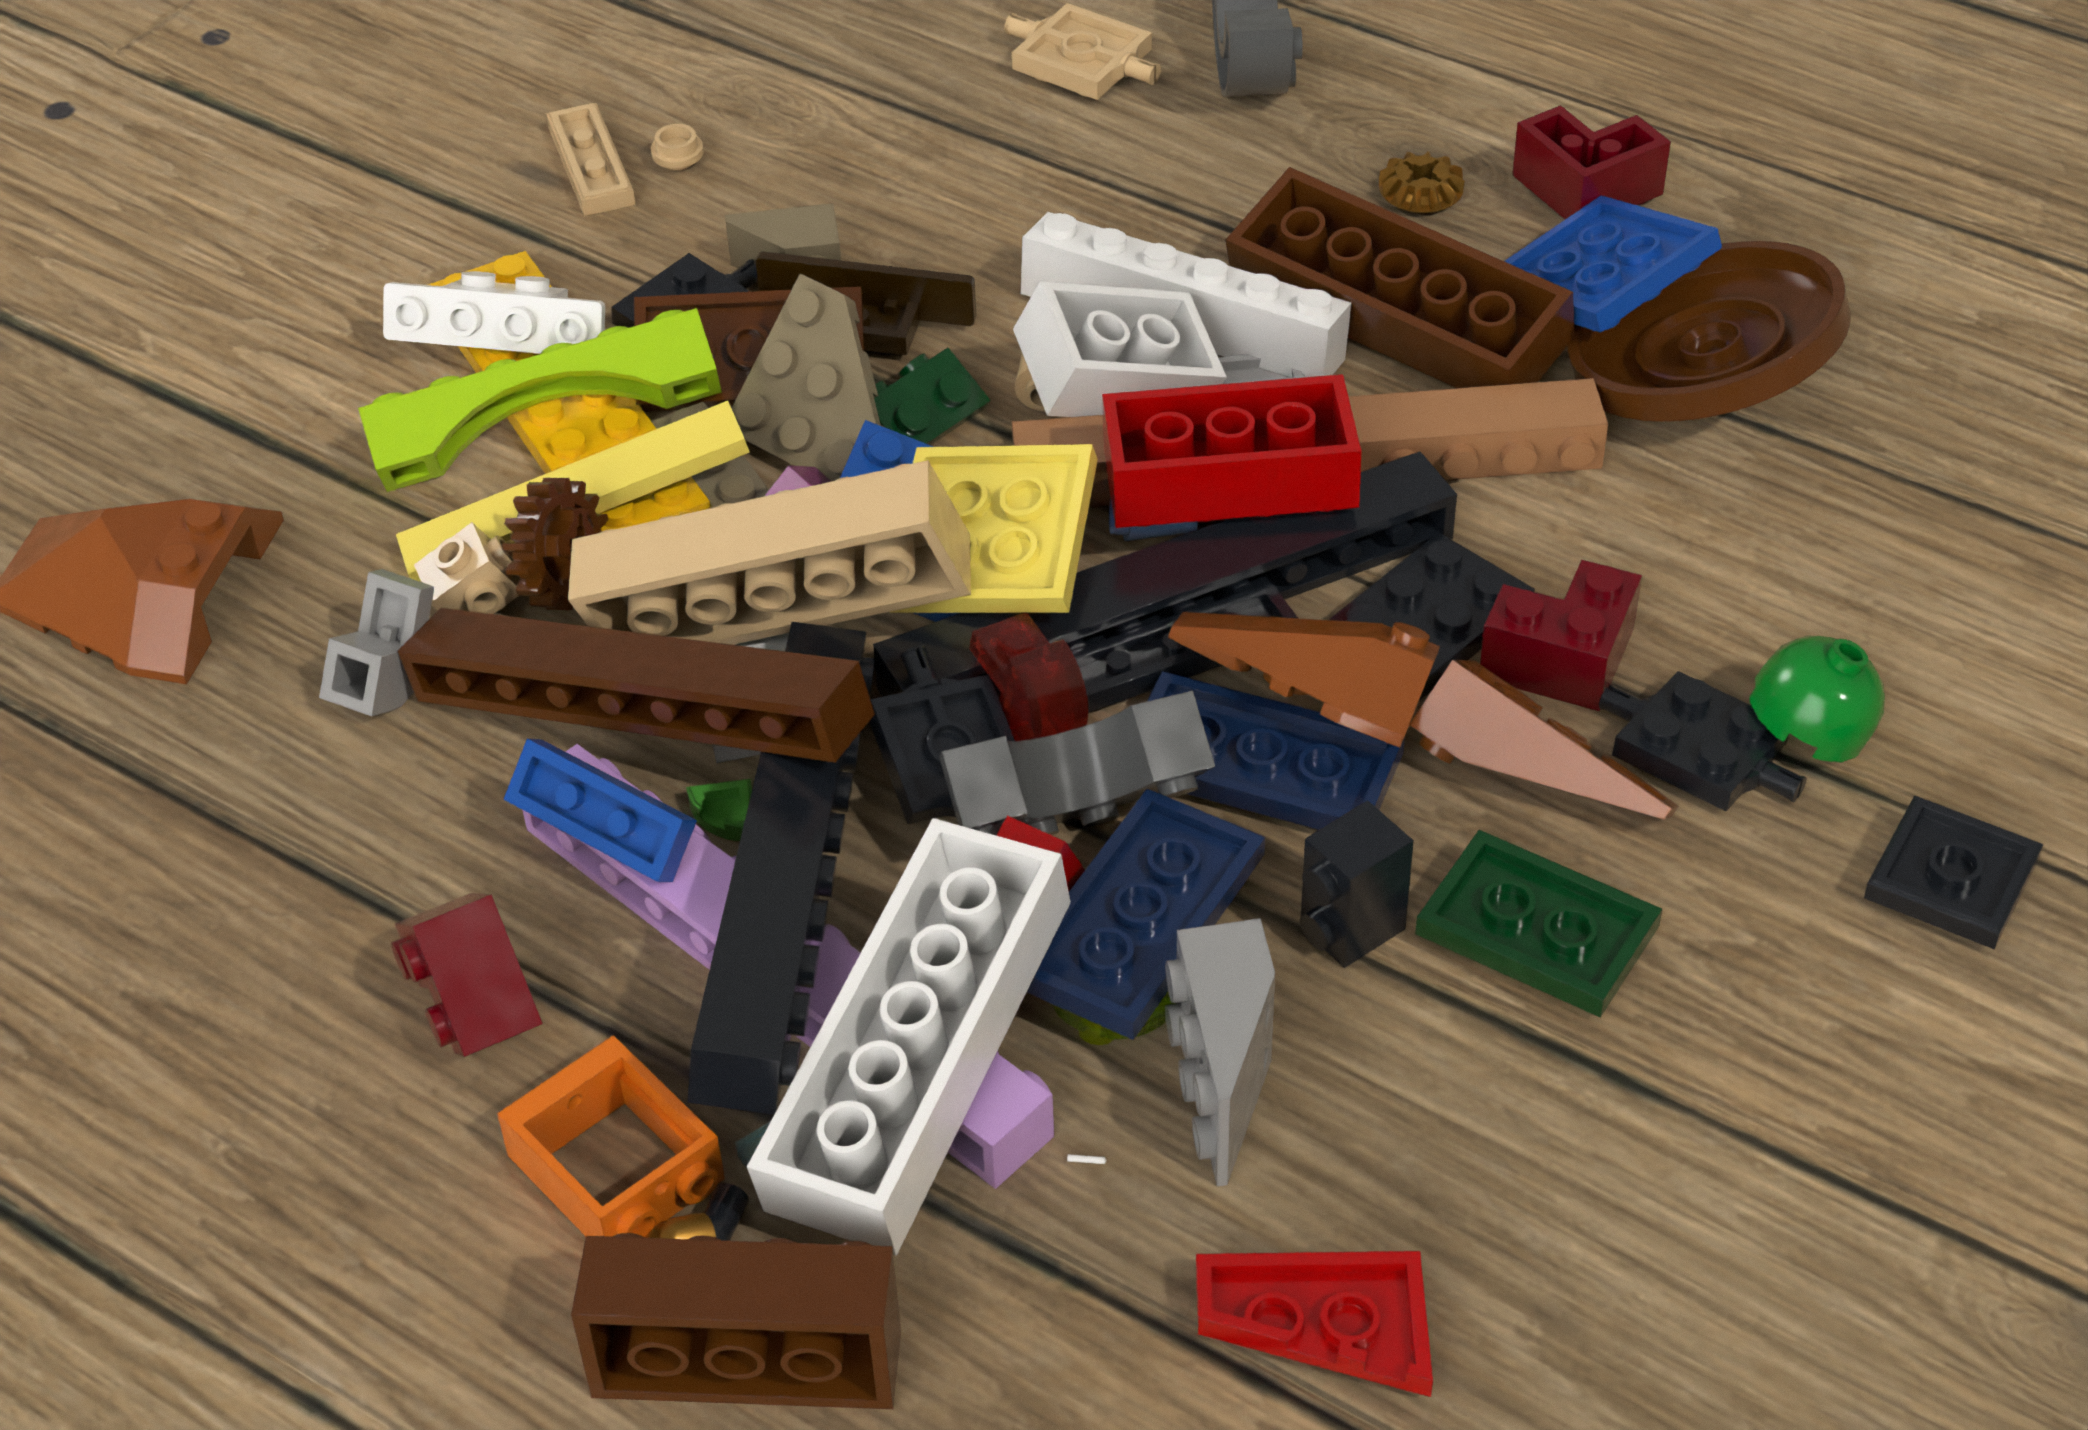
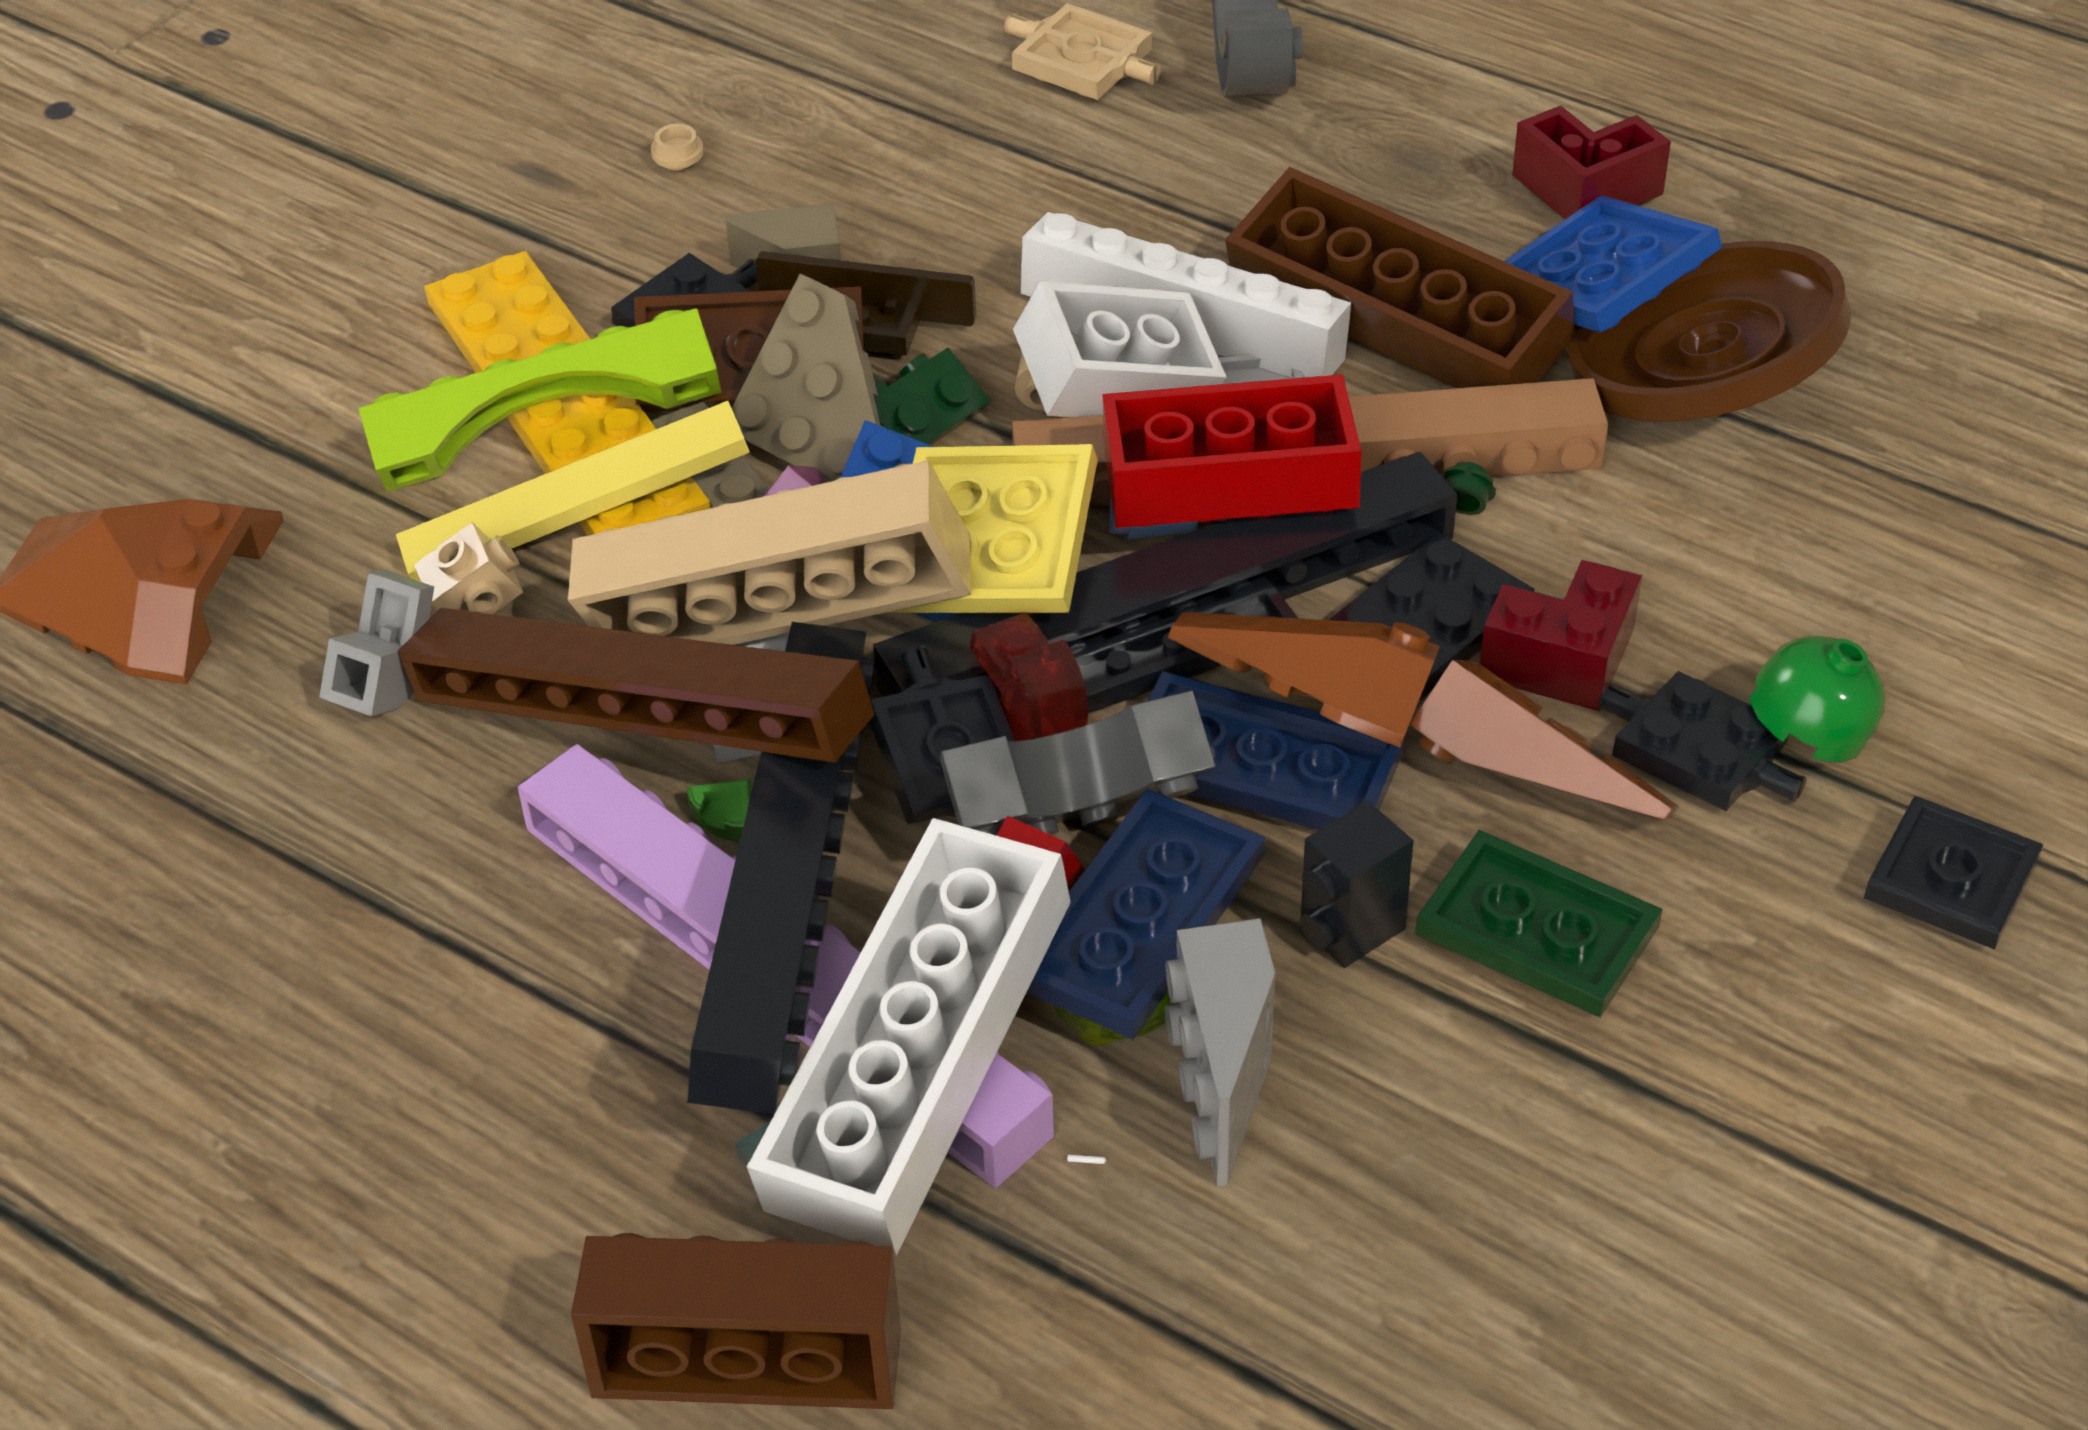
white bracket [383,271,605,354] -> none
dark red brick [391,893,543,1057] -> none
orange window [497,1035,725,1238] -> none
reddish brown gear [502,477,608,610] -> none
blue plate [503,738,697,882] -> none
tan tile [546,103,636,216] -> none
arm [649,1183,749,1241] -> none
red wing [1196,1251,1433,1397] -> none
pearl gold gear [1379,151,1465,213] -> none
none -> dark green plate [1441,462,1496,515]

